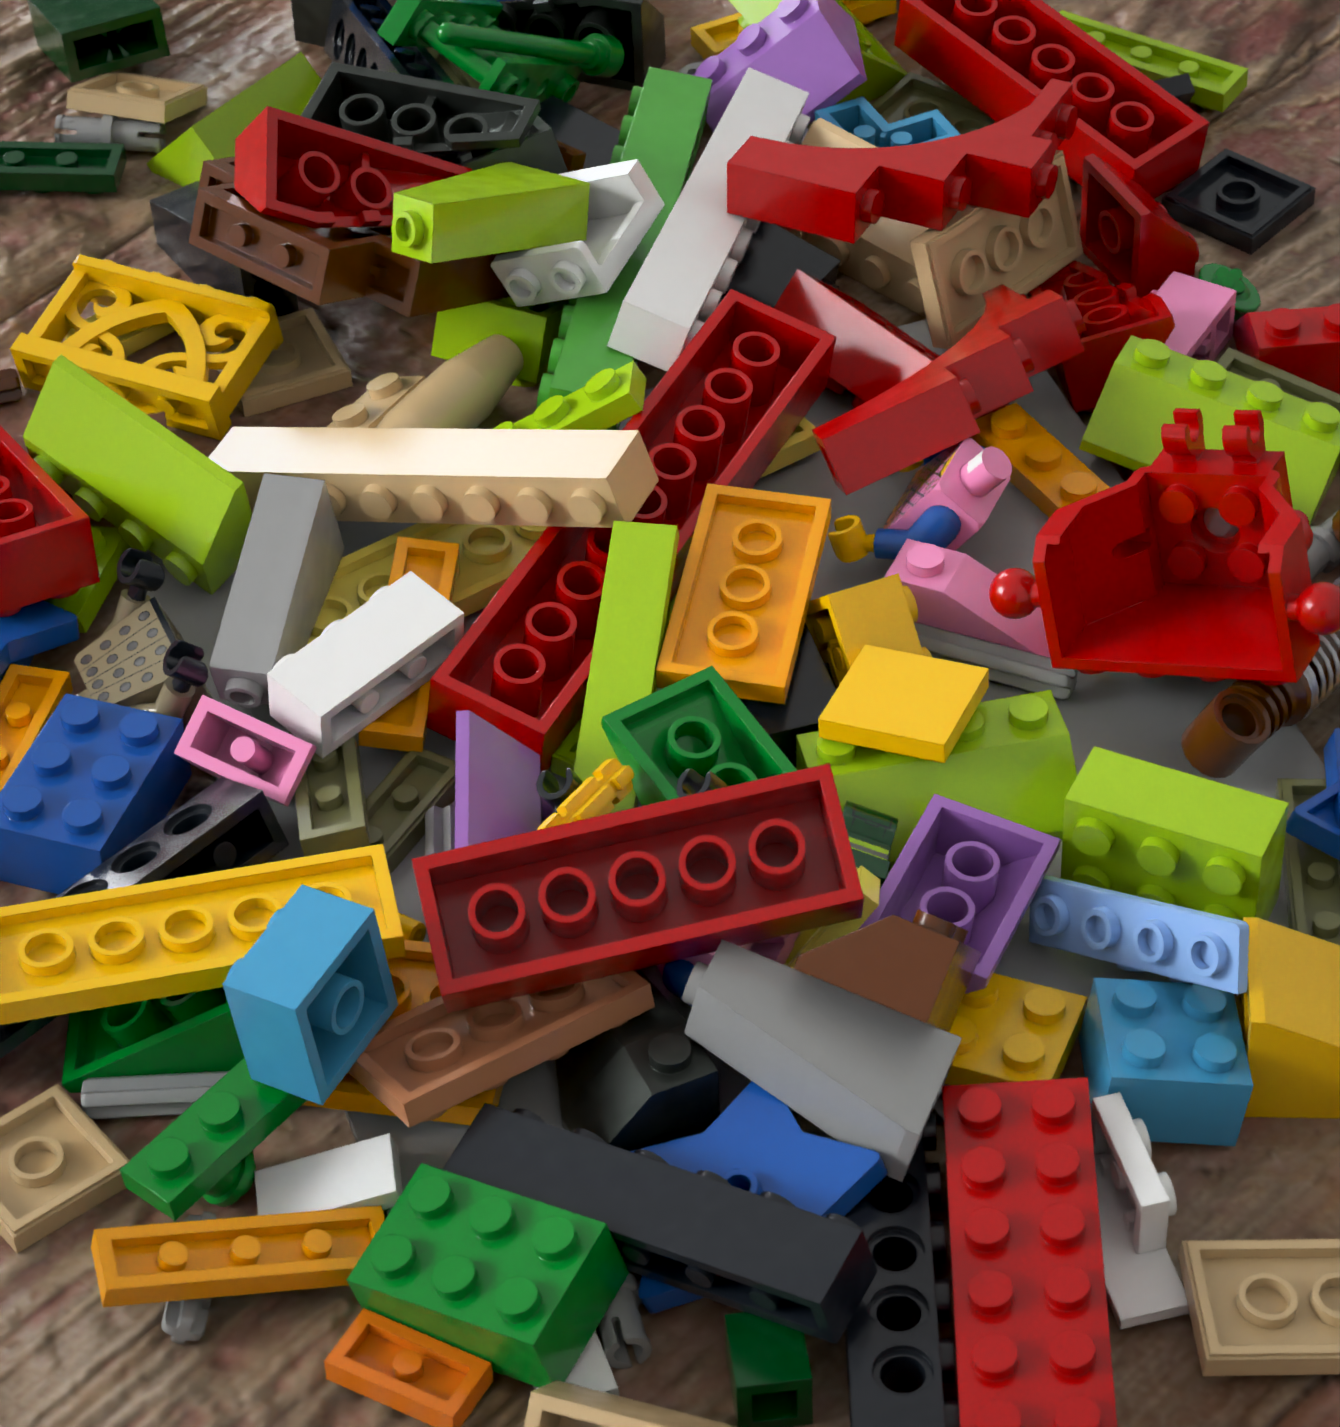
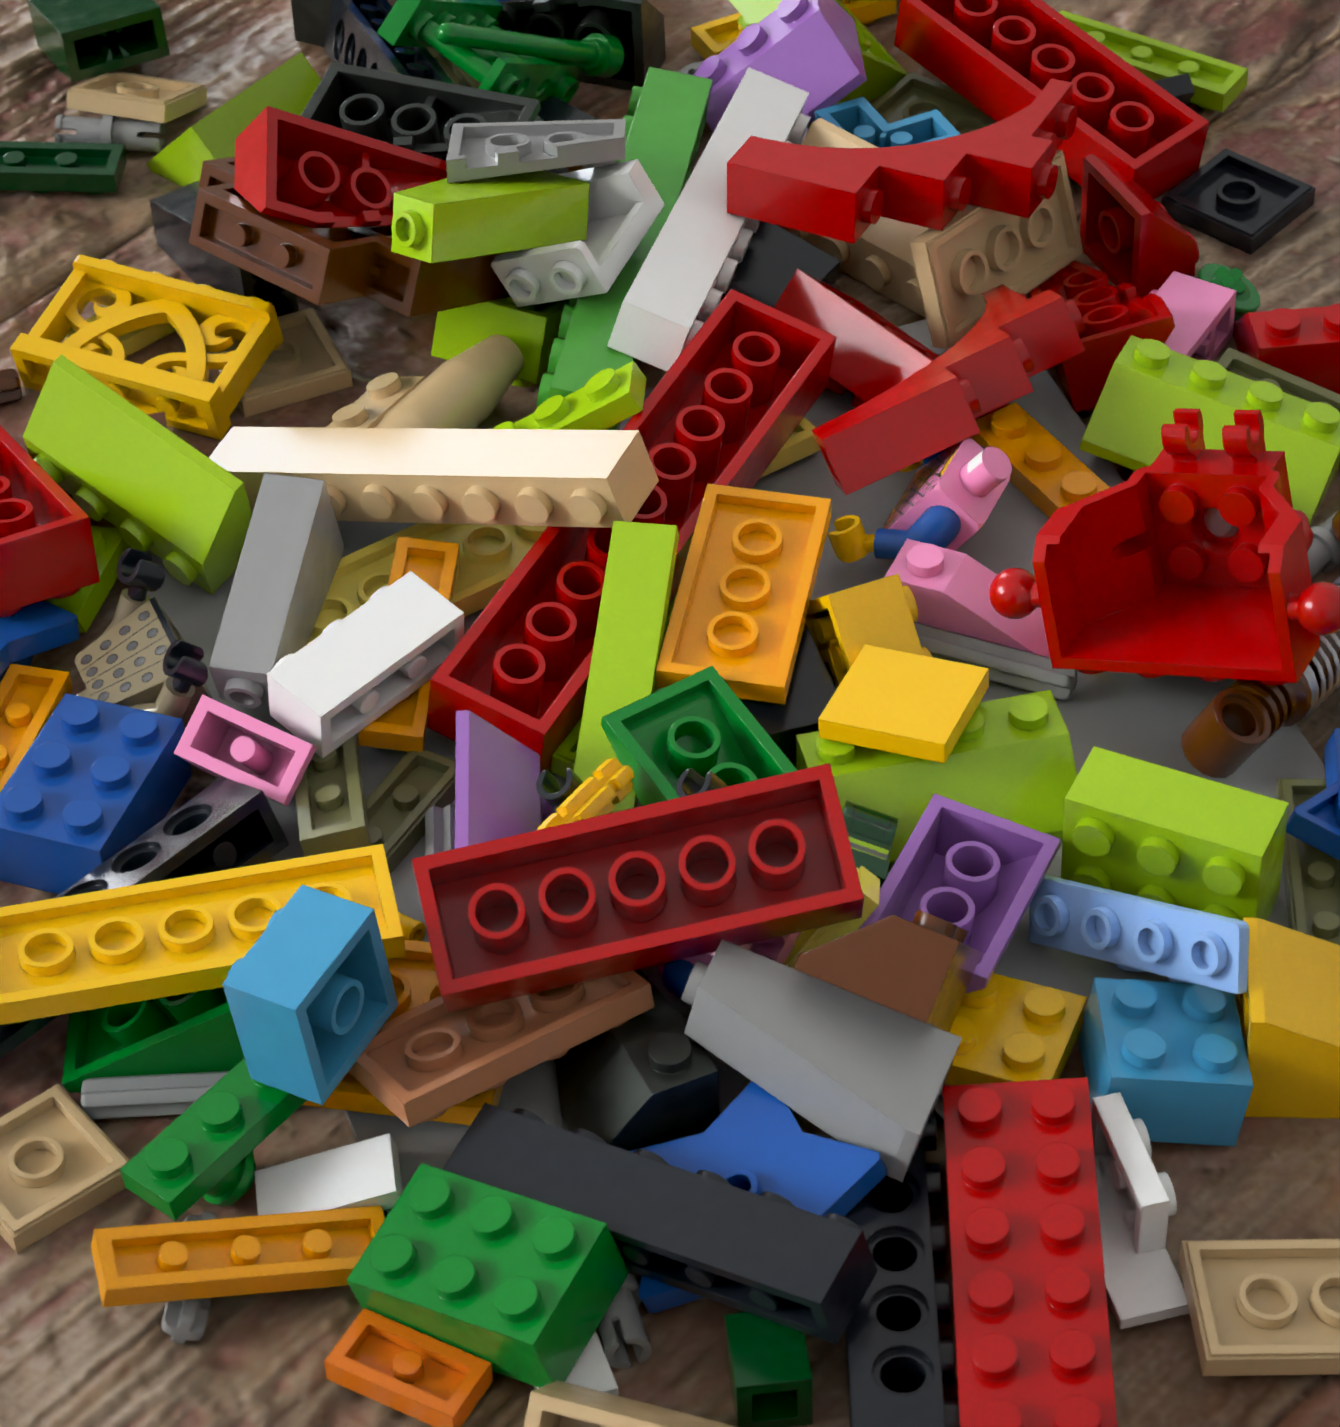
none -> light grey wing [446,119,627,183]

